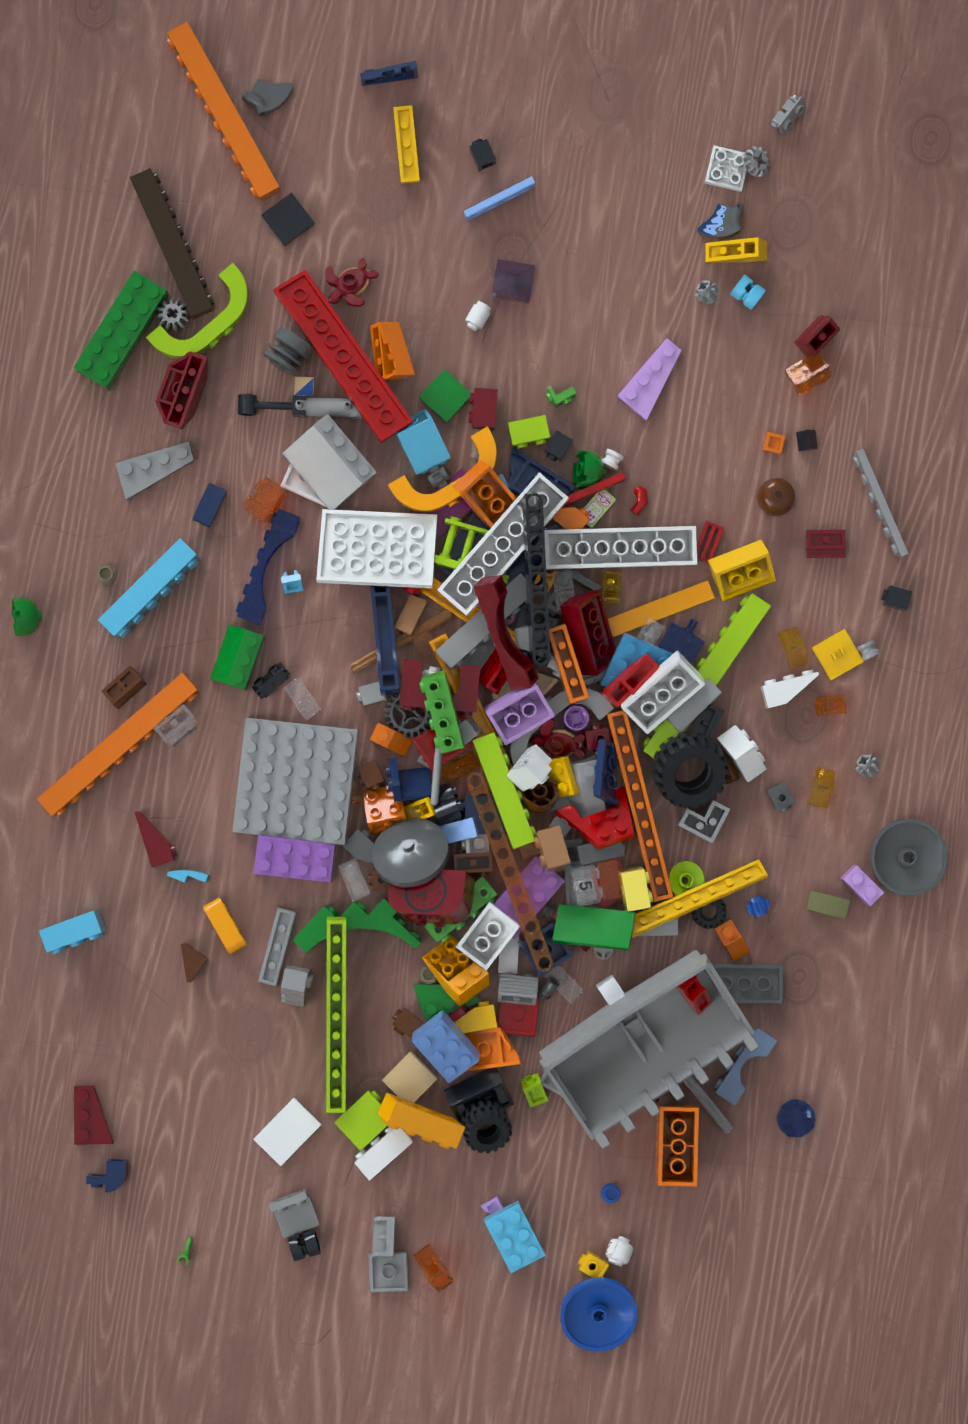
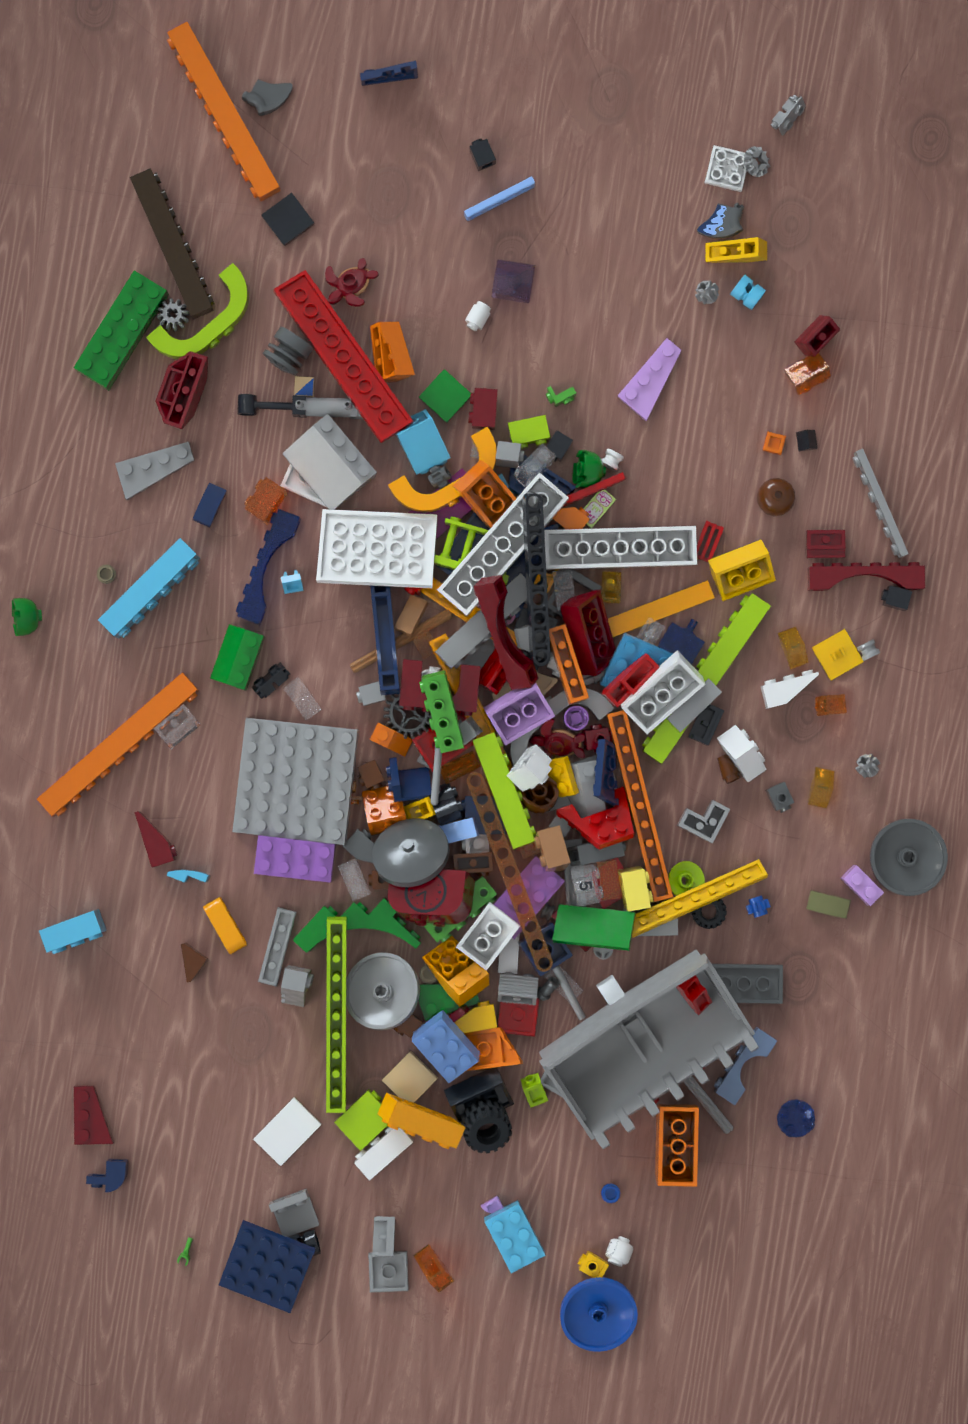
reddish brown hinge [101,666,147,709] -> none
yellow plate [393,105,420,184] -> none
red arm [630,486,648,516] -> none
black tyre [651,731,729,809] -> none
orange slope [714,919,750,961] -> none
none -> dark blue plate [219,1220,316,1313]
none -> light grey dish [346,953,420,1030]
none -> light grey brick [495,441,525,469]
none -> clear brick [513,443,556,488]
none -> light grey bar [553,966,586,1020]
none -> dark red arch [807,562,925,591]

